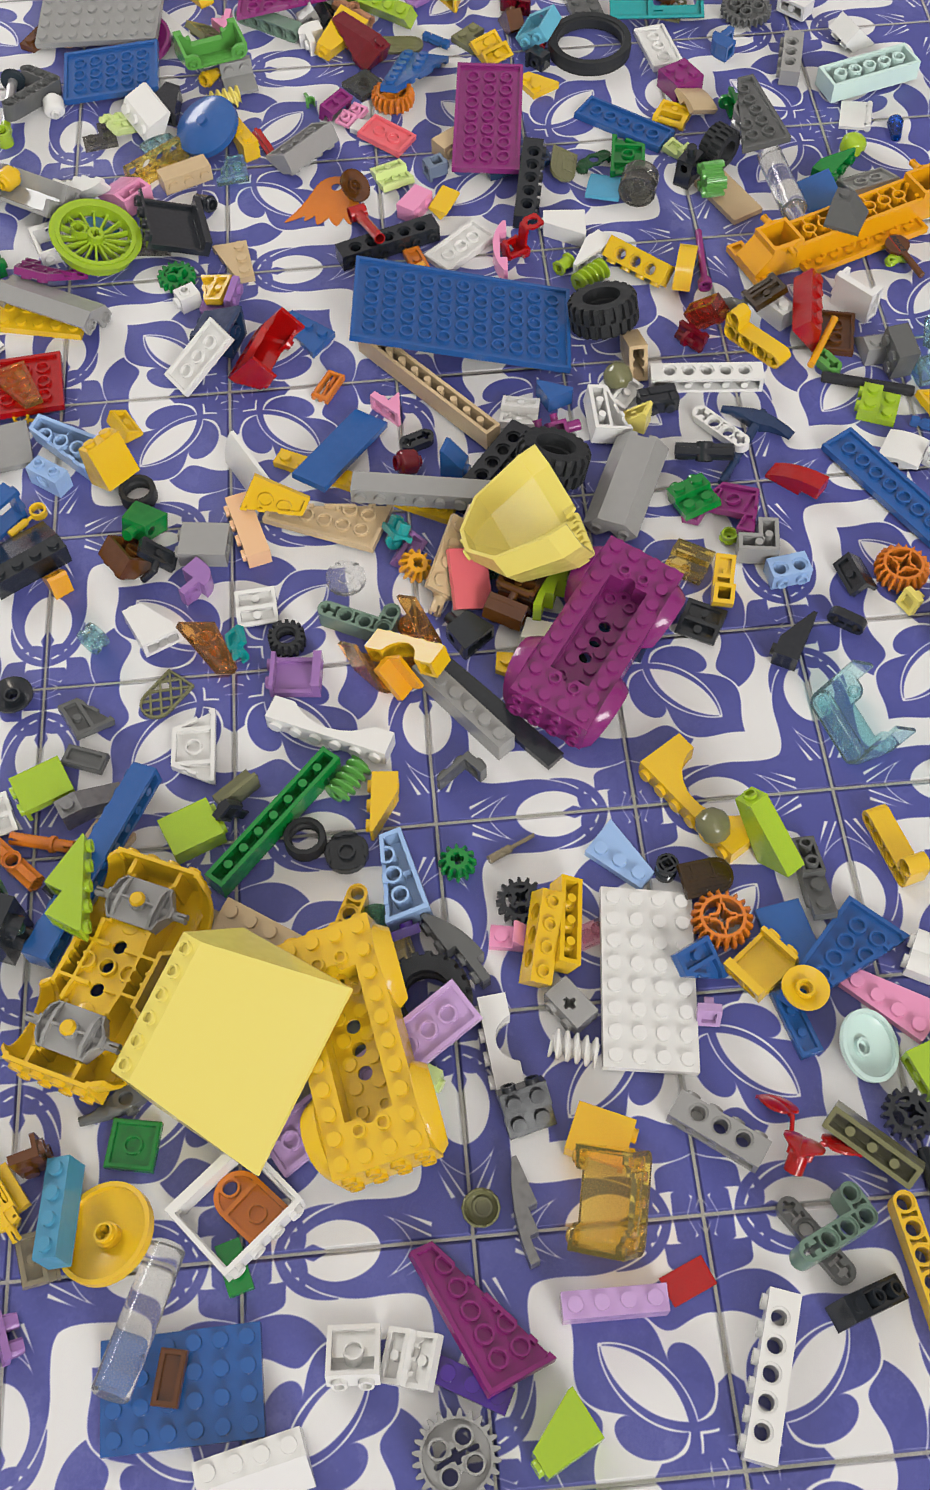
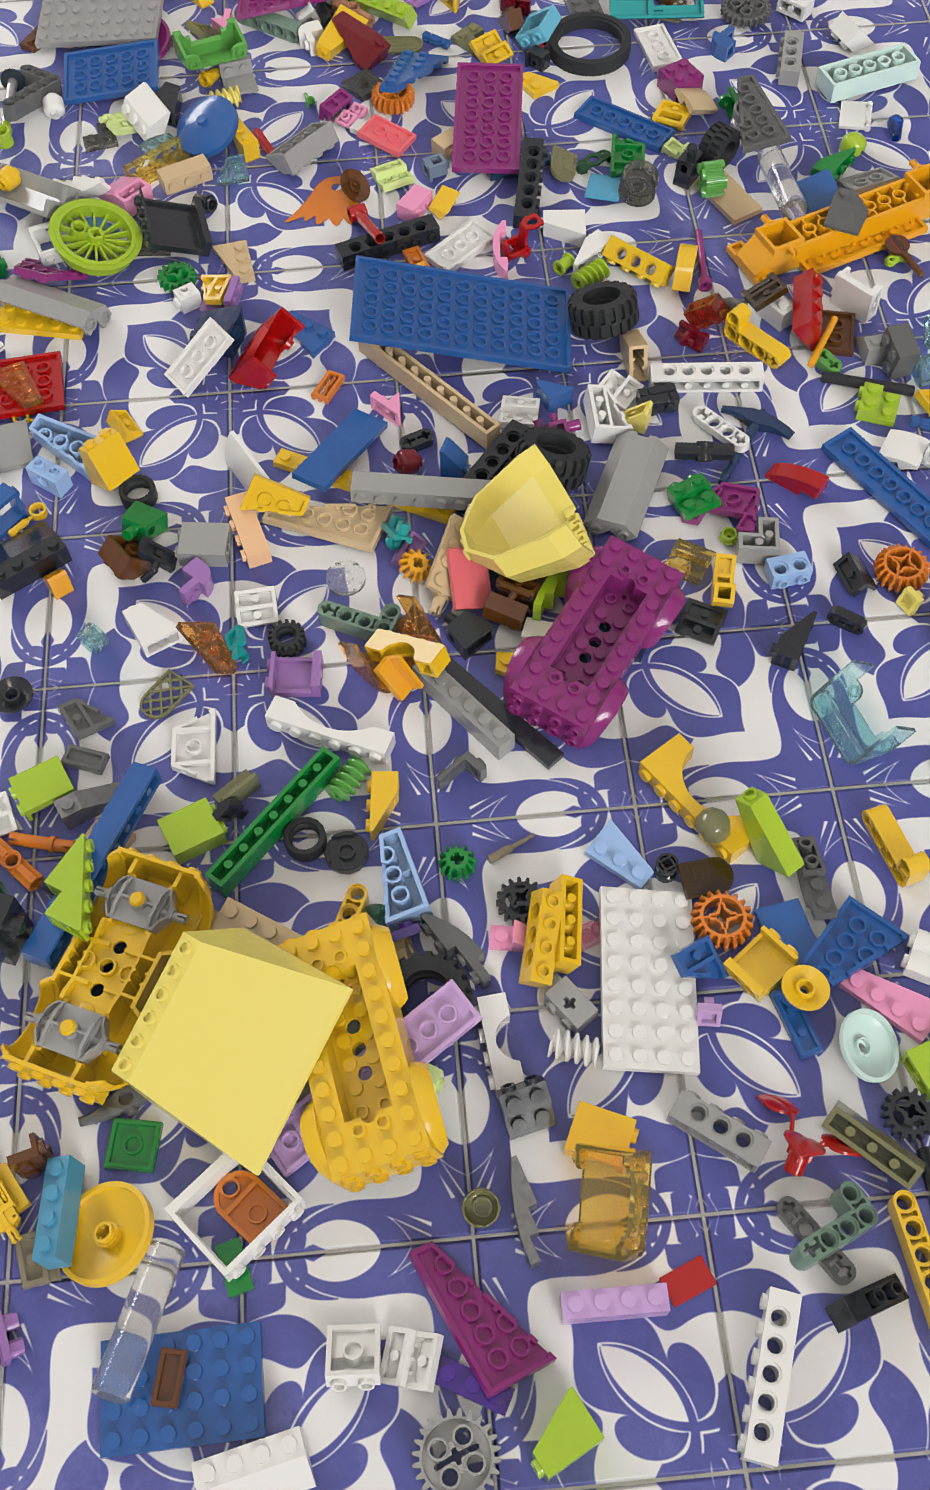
olive hair [603,362,633,390] -> none

